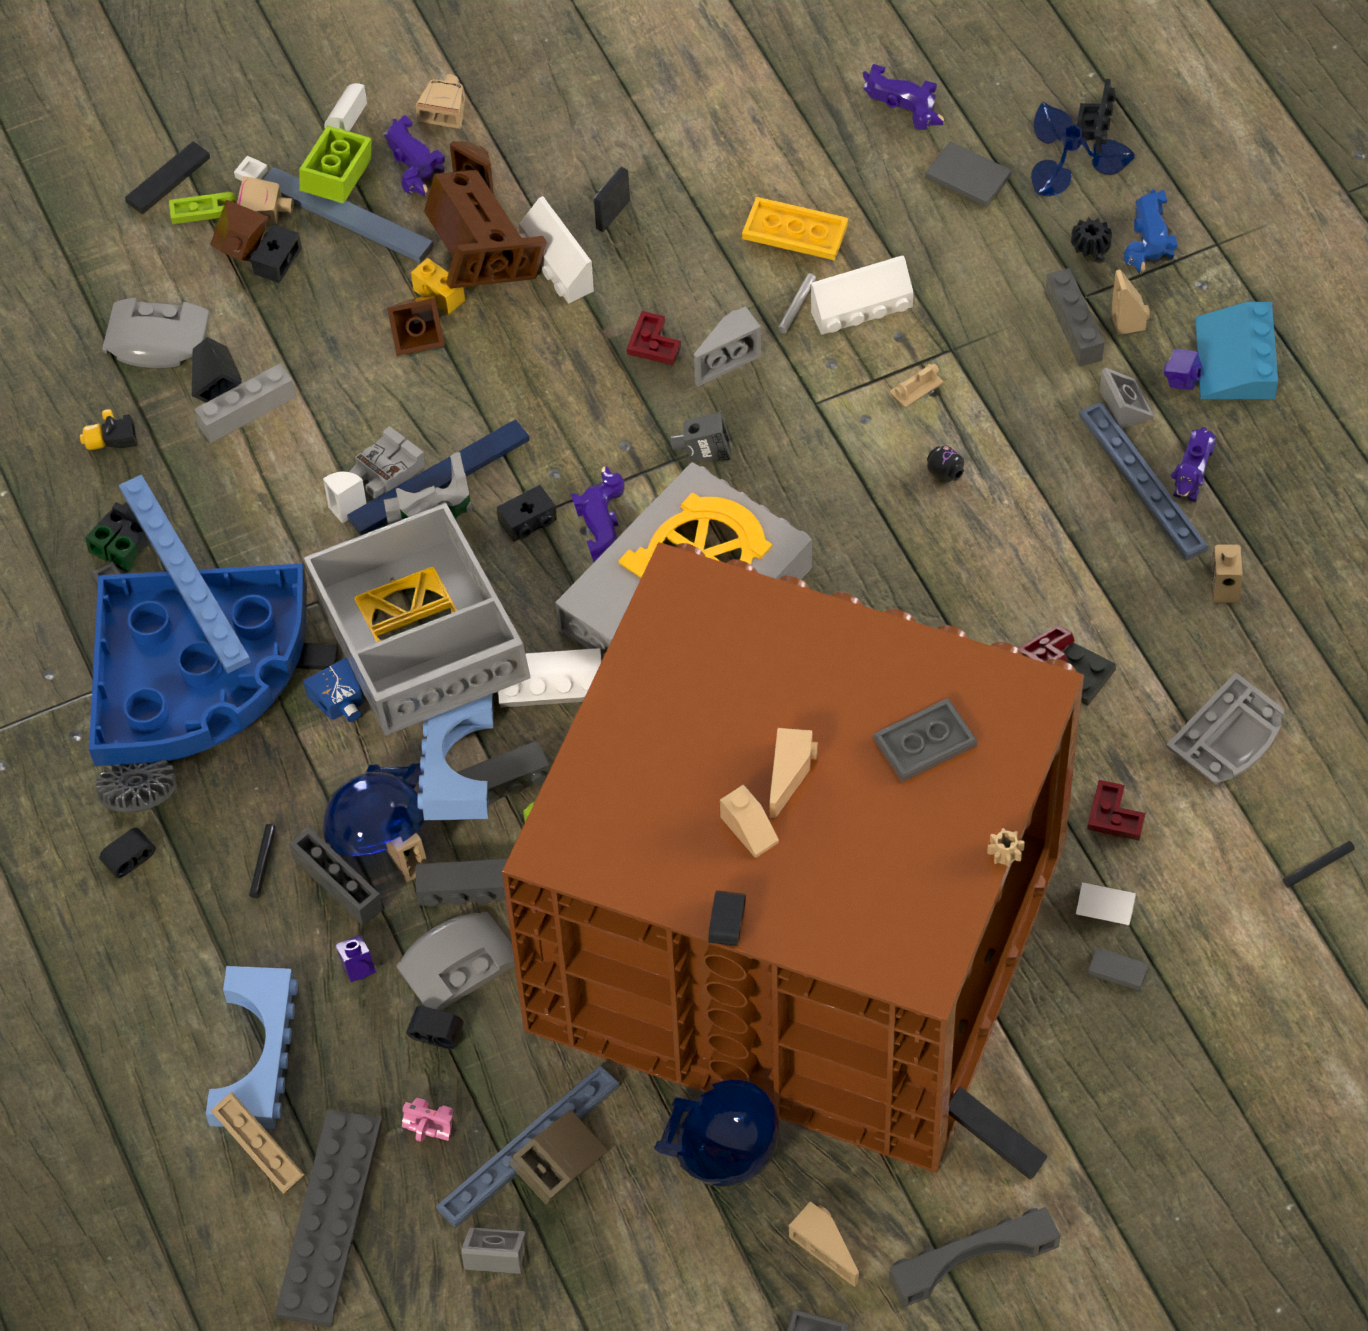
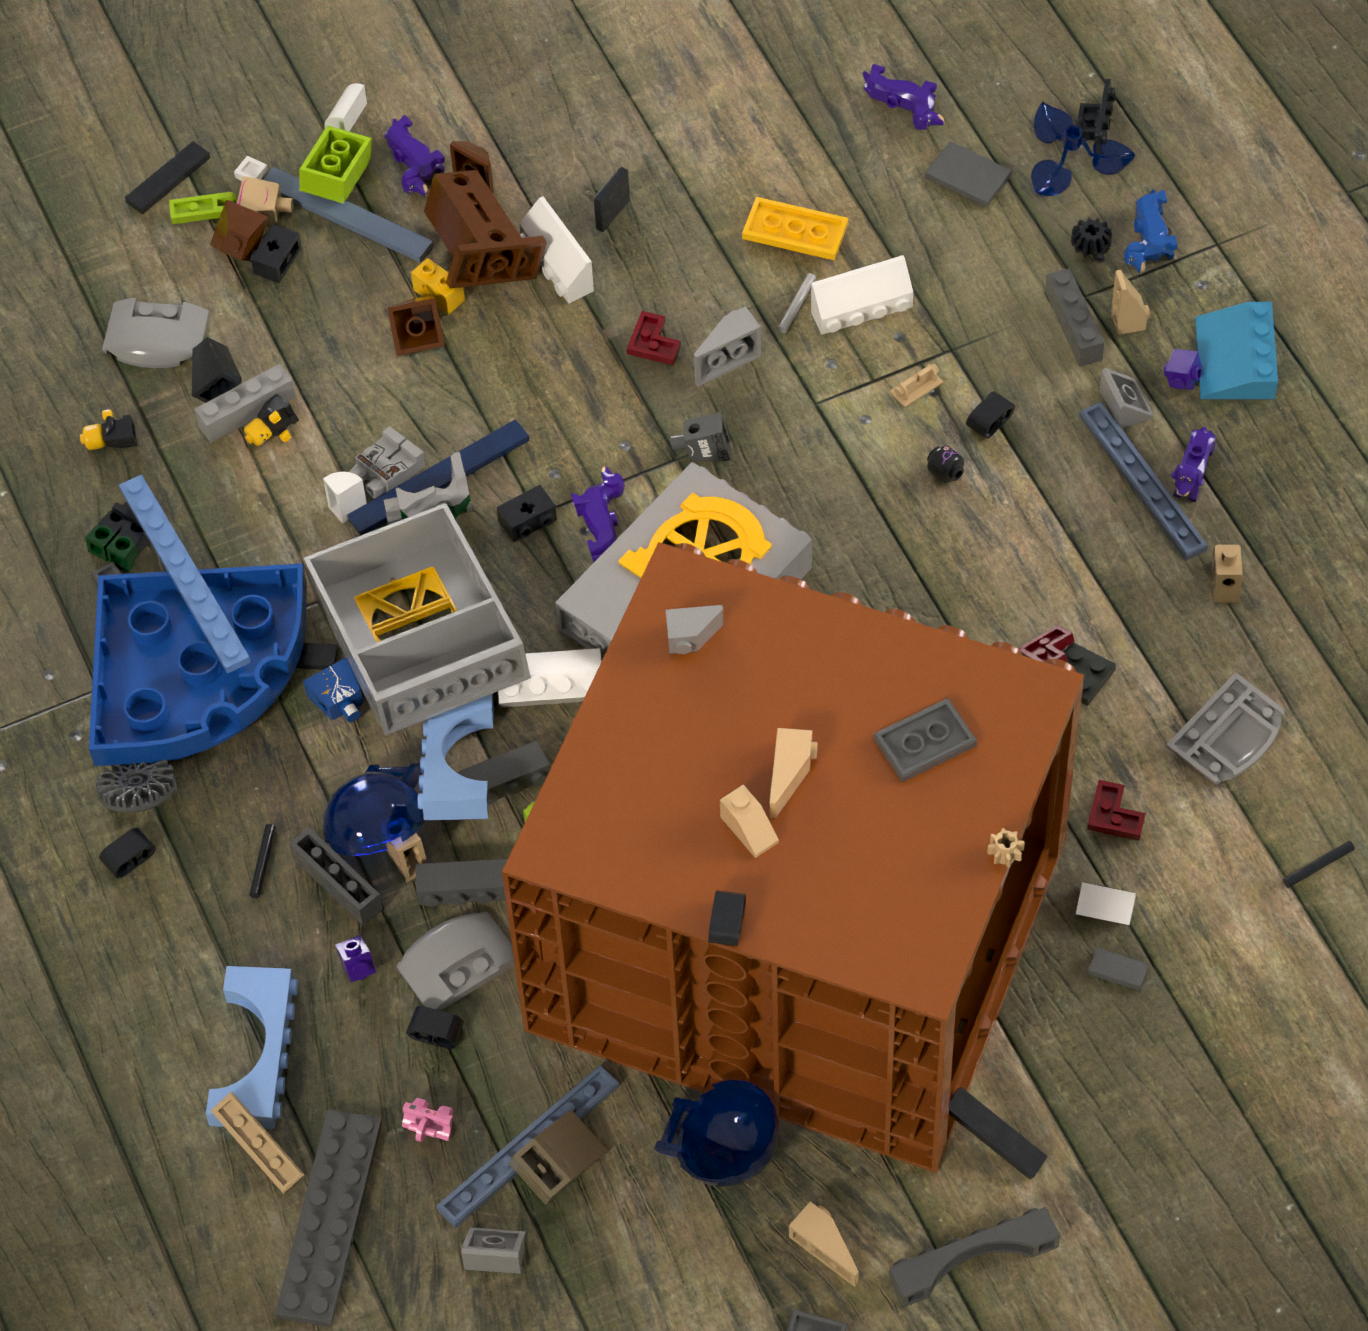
tan torso [416,74,465,129] -> none
none -> piece [244,394,299,446]
none -> light grey slope [666,605,723,654]
none -> black beam [966,391,1015,439]

